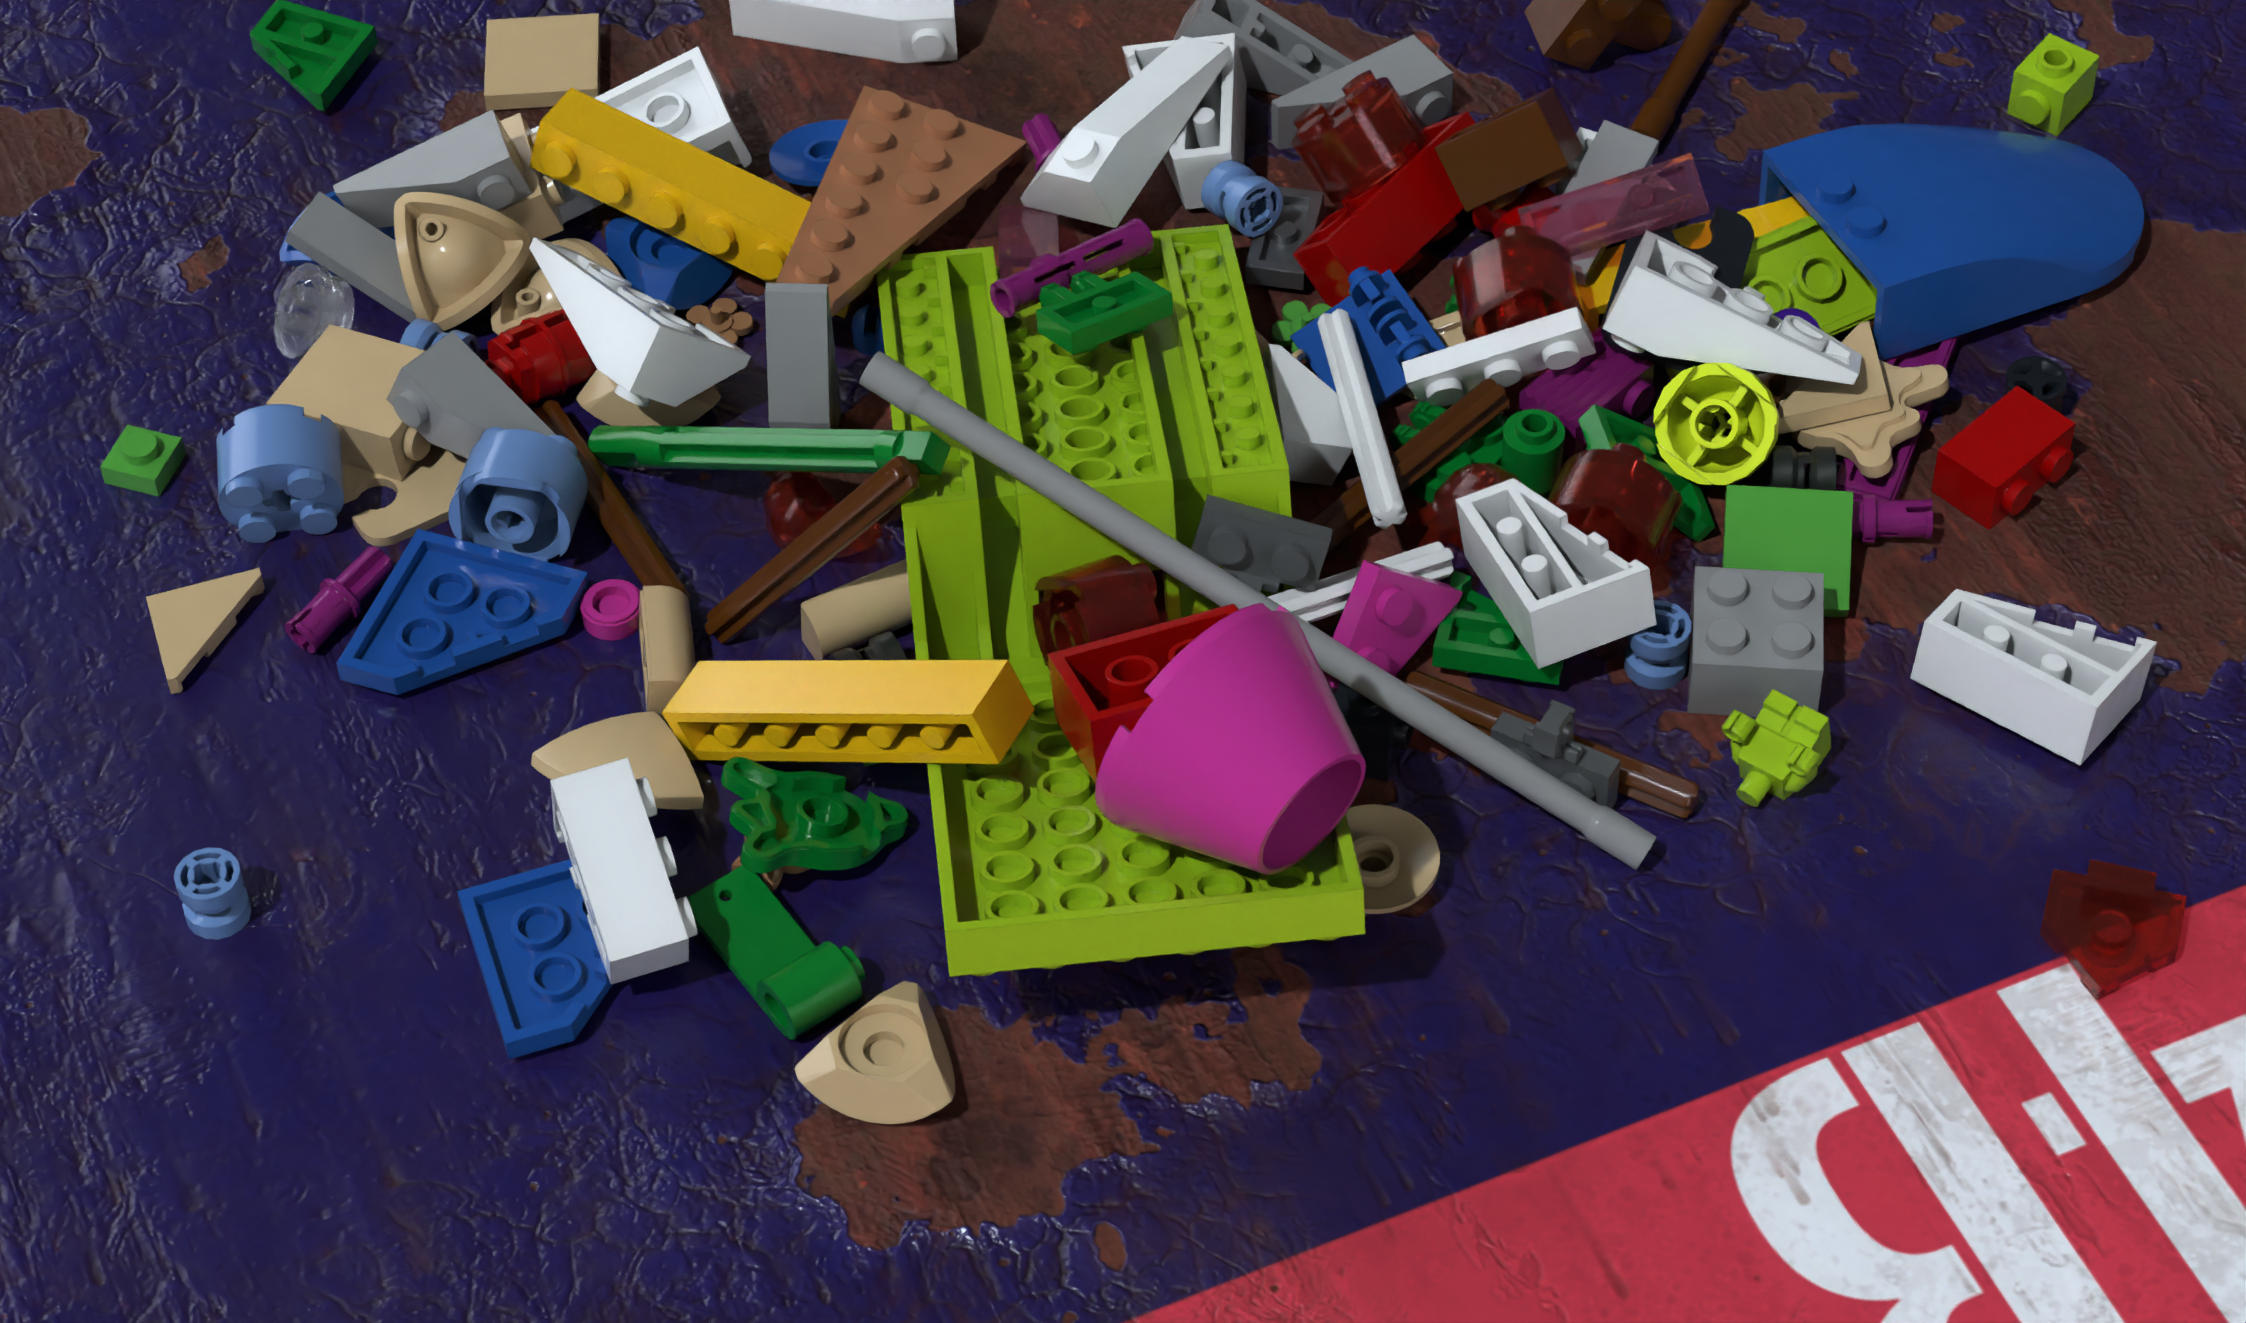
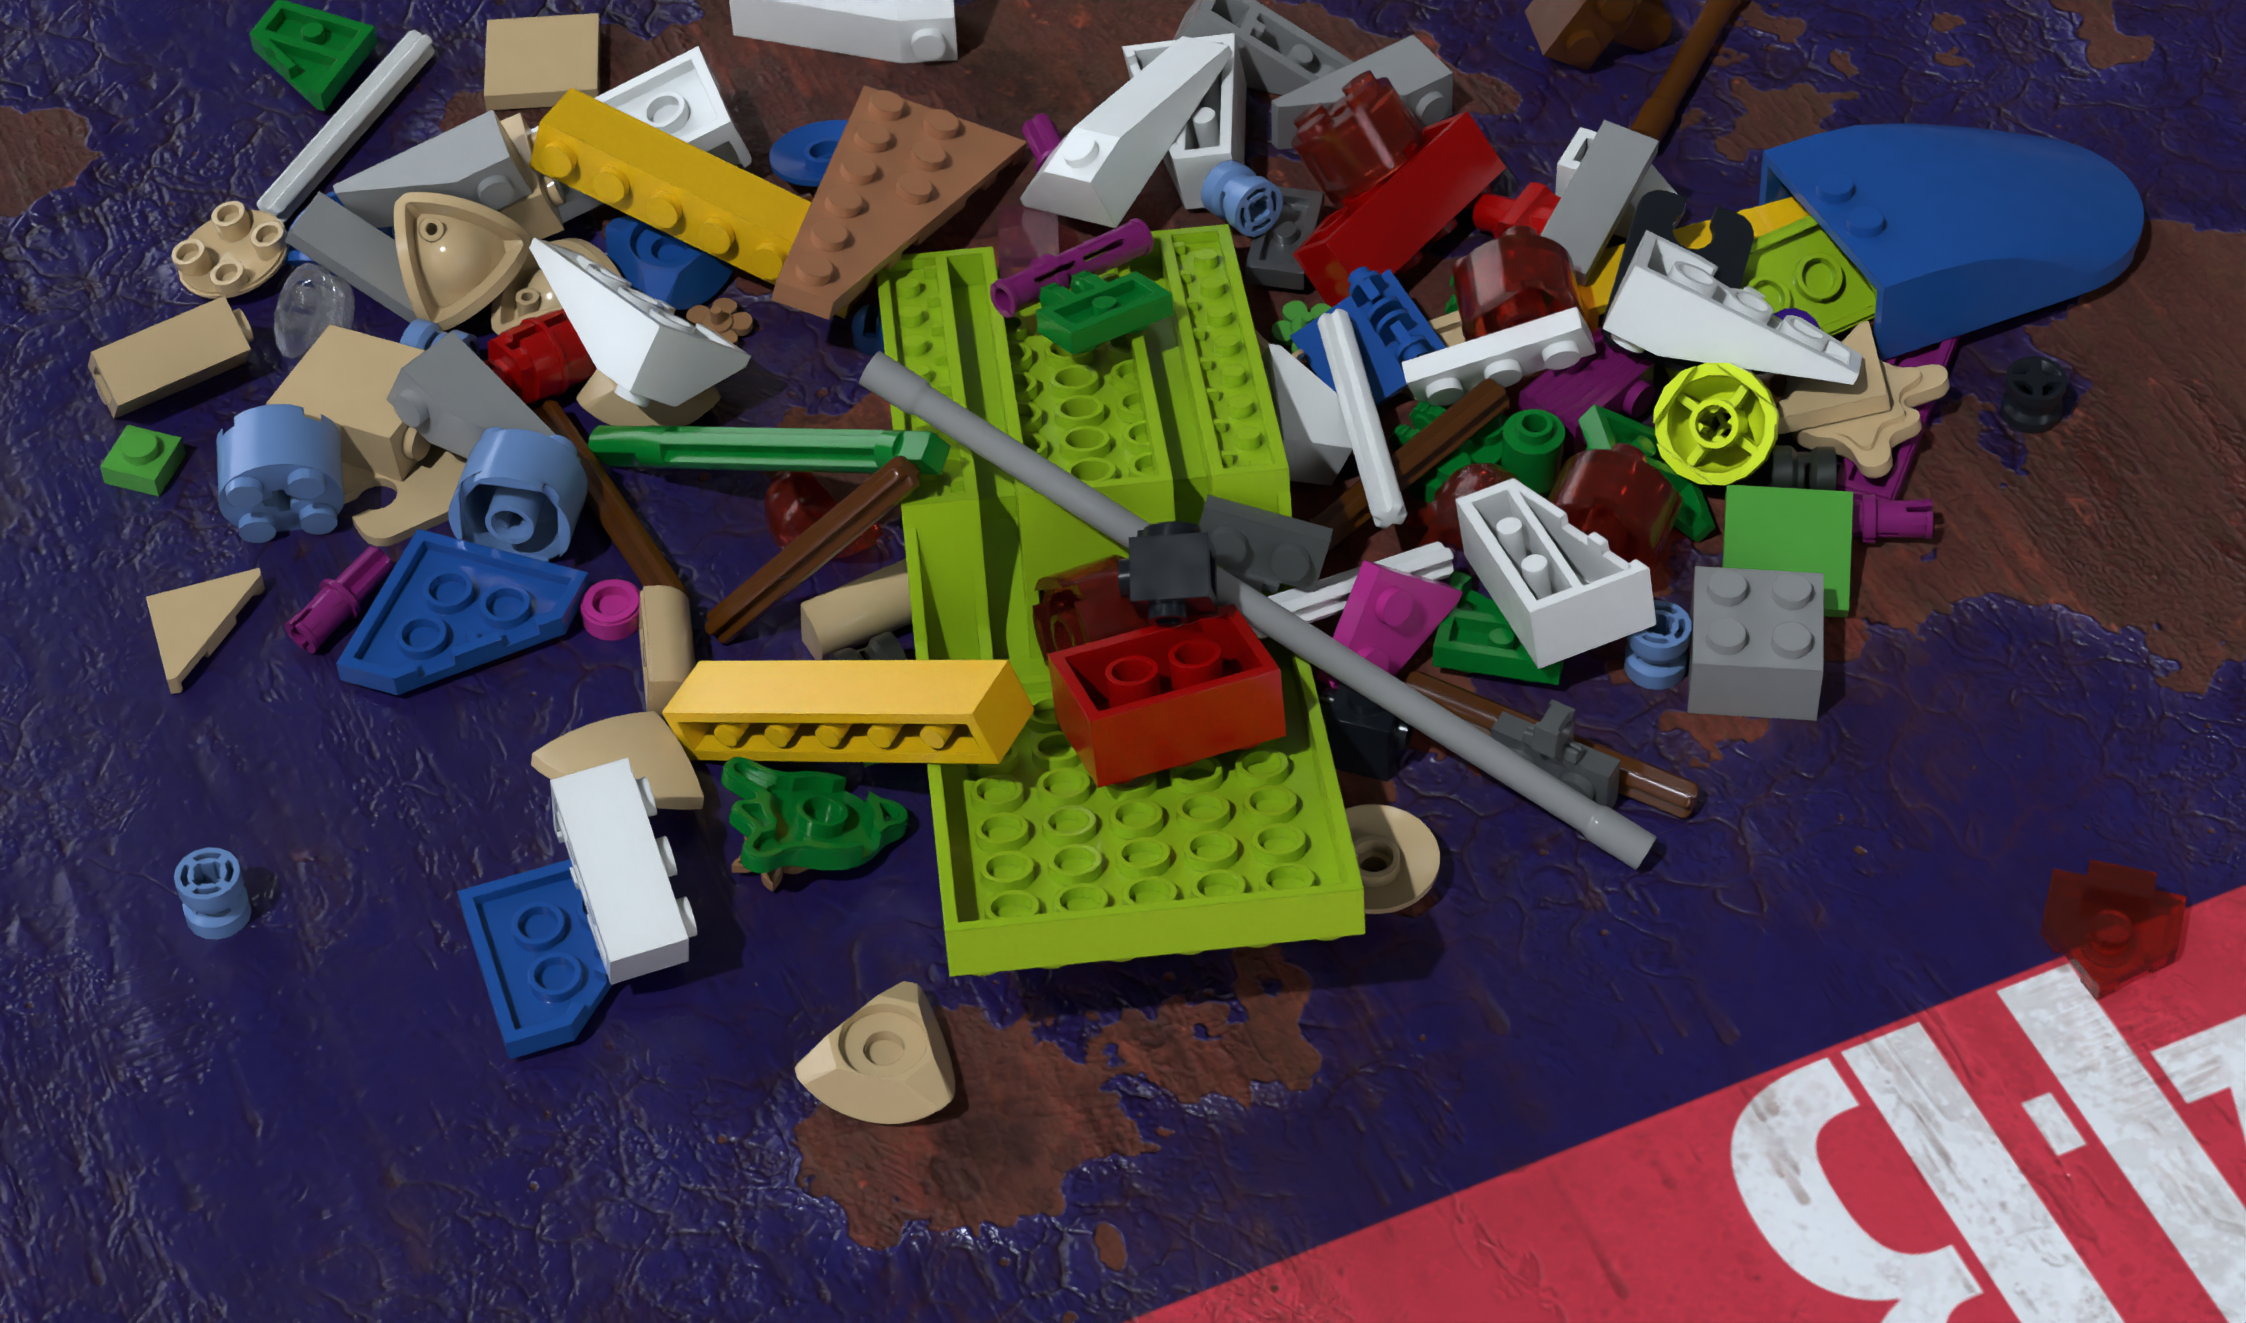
green door [687,865,866,1039] -> none
light grey slope [765,283,841,429] -> none
dark pink cone [1095,603,1366,875] -> none
reddish brown brick [1434,87,1584,212] -> none
clear pink tile [1518,153,1710,268] -> none
lime piece [1722,689,1831,807] -> none
white wedge [1910,589,2157,765] -> none
red brick [1931,385,2076,530] -> none
lime brick [2007,33,2100,136] -> none
none -> tan brick [88,295,254,419]
none -> tan dish [171,201,289,299]
none -> white axle [257,30,435,224]
none -> black brick [1118,521,1218,626]

